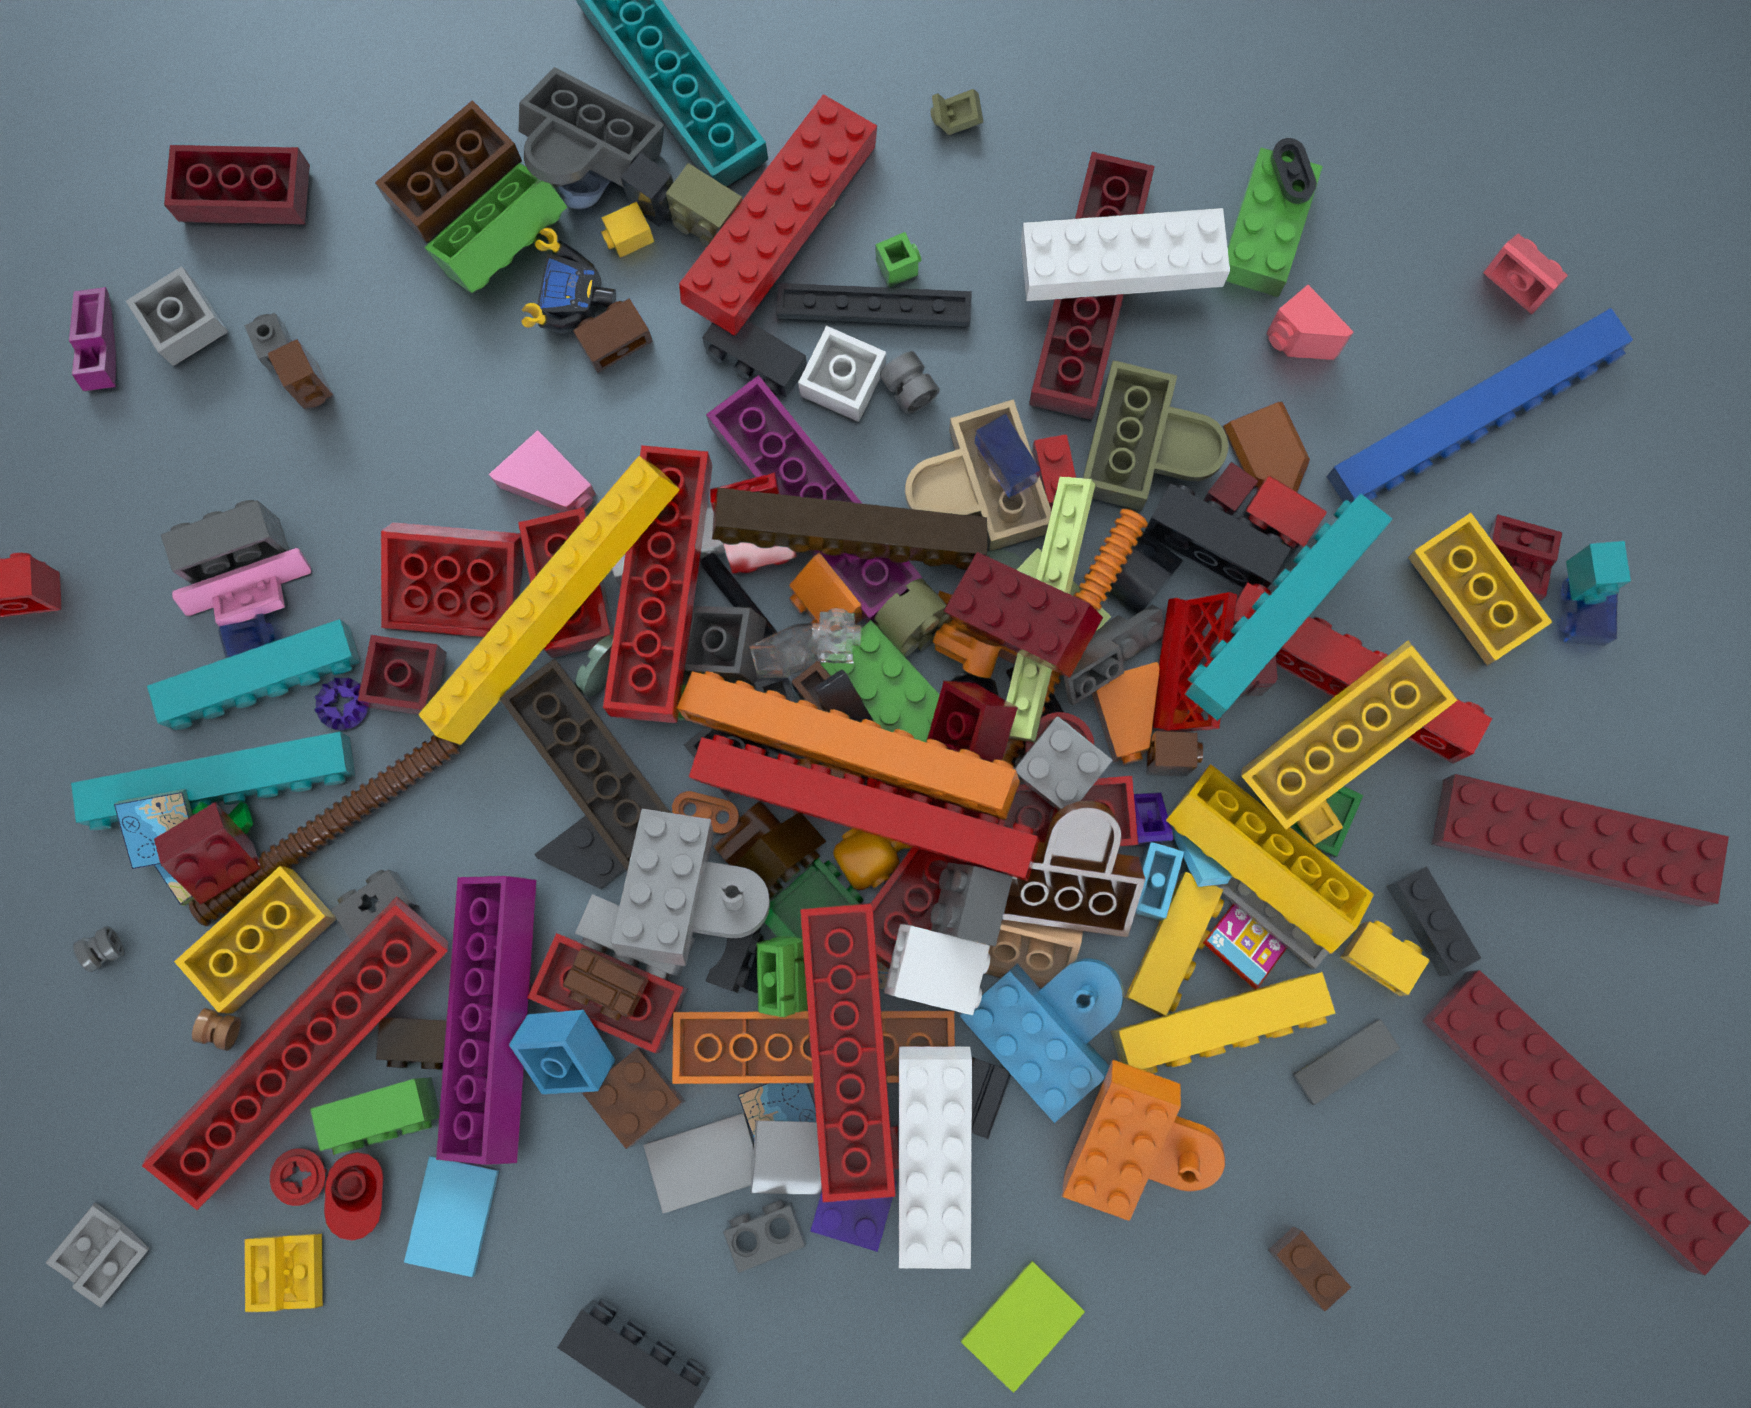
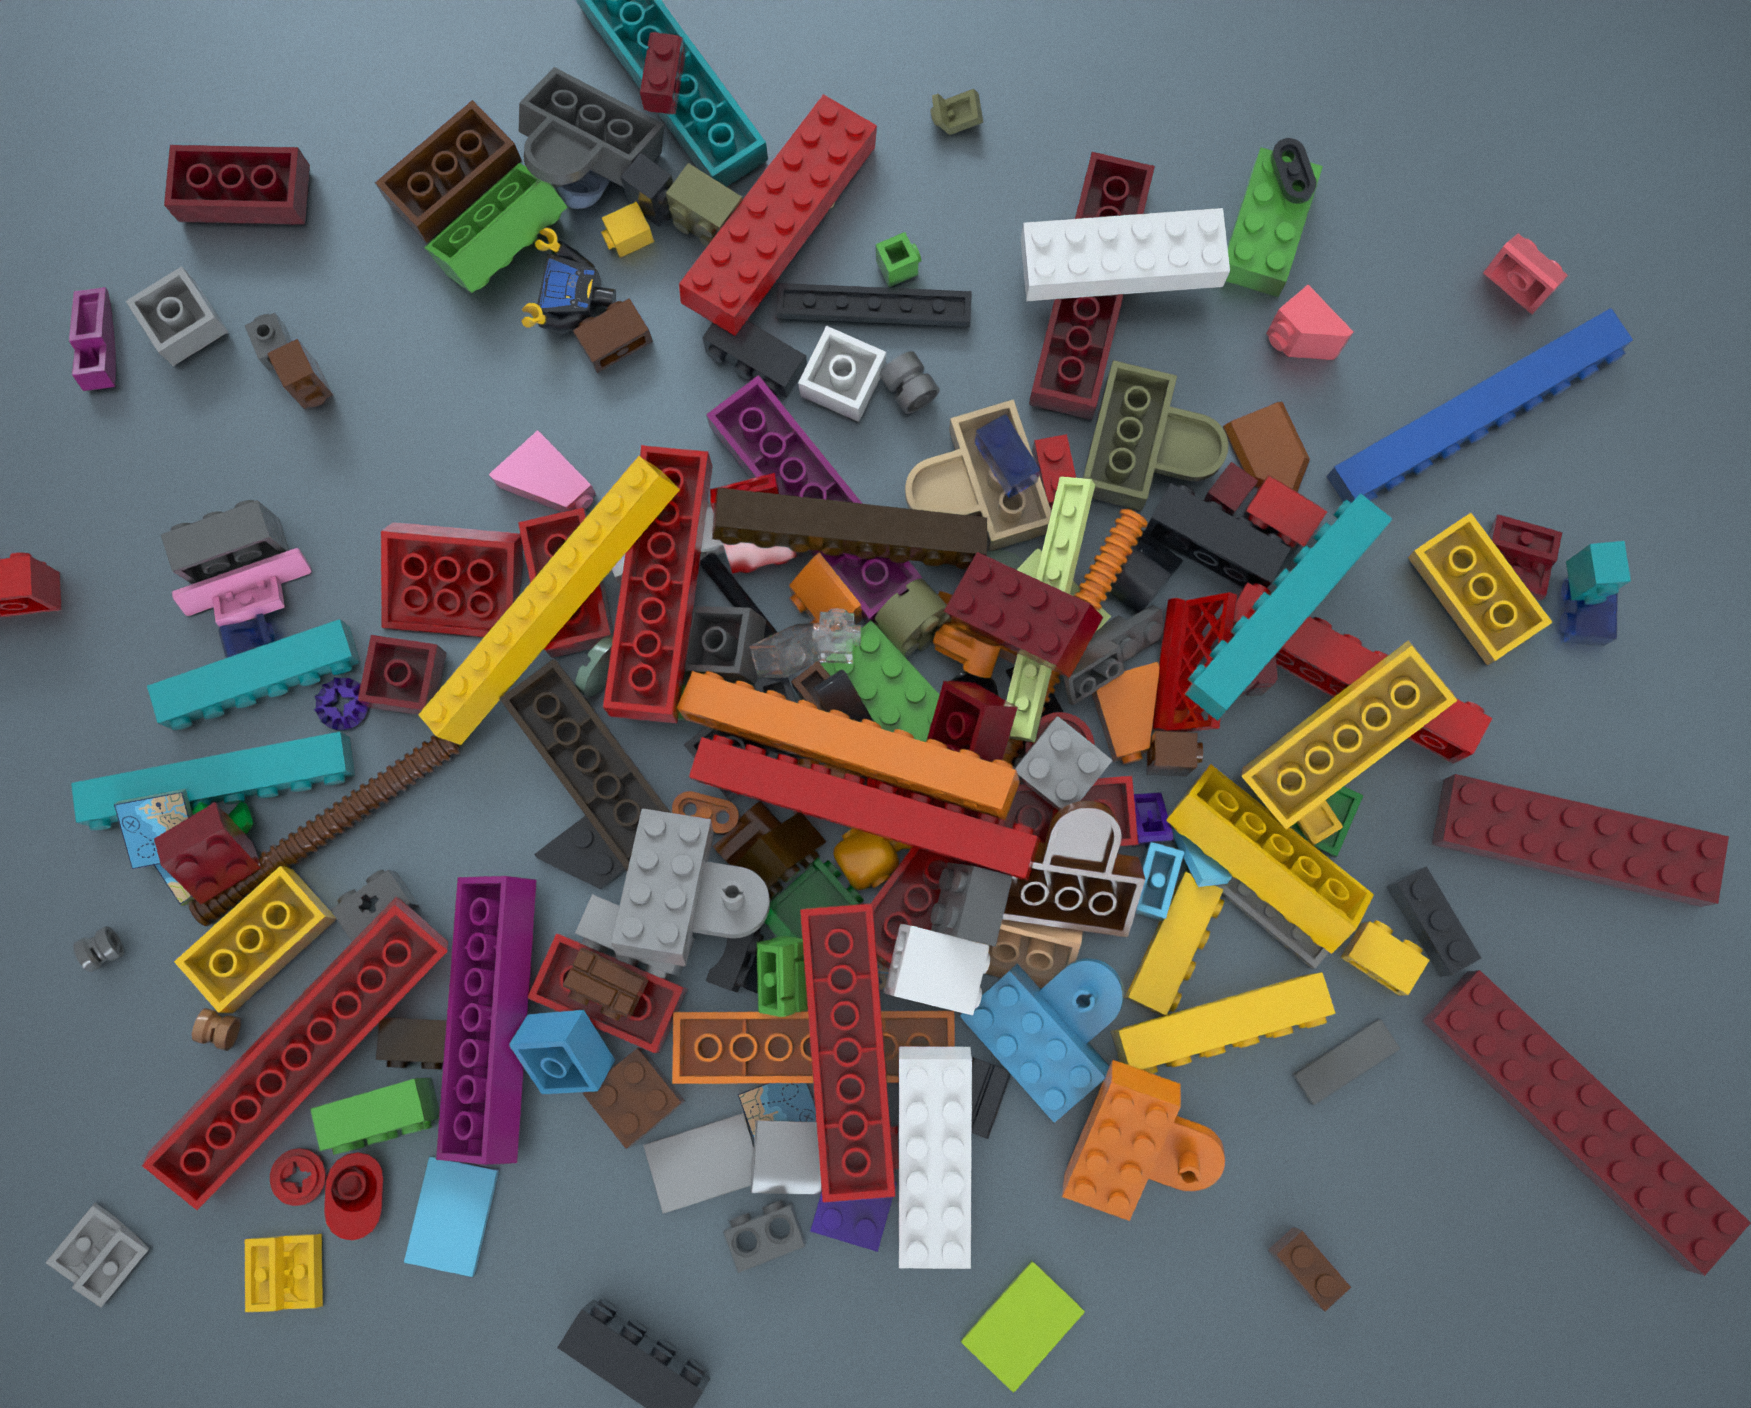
piece [1203,904,1287,990] -> none
none -> dark red brick [640,32,686,115]

